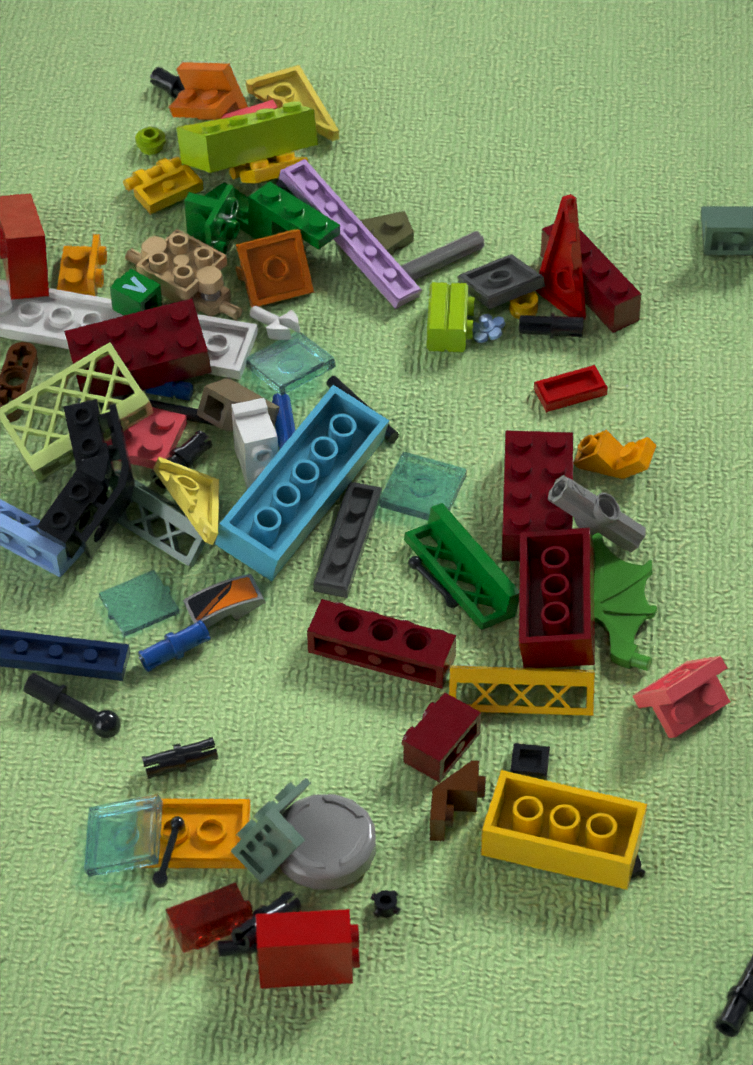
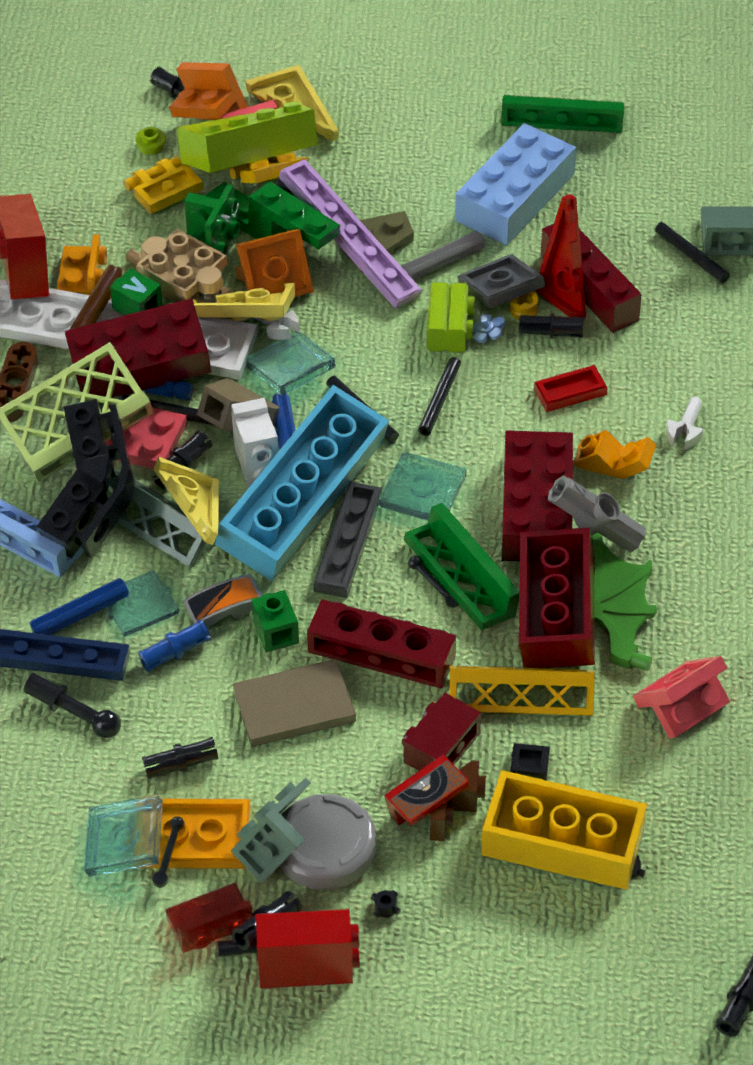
none -> blue axle [30,578,129,635]
none -> reddish brown axle [70,265,122,329]
none -> light yellow wing [193,283,295,321]
none -> dark tan tile [233,659,356,747]
none -> green brick [251,590,299,652]
none -> panel [384,754,469,826]
none -> black piece [418,357,461,436]
none -> light blue brick [455,123,576,245]
none -> green fence [501,95,625,134]
none -> black bar [655,222,730,283]
none -> white bar [666,397,703,450]

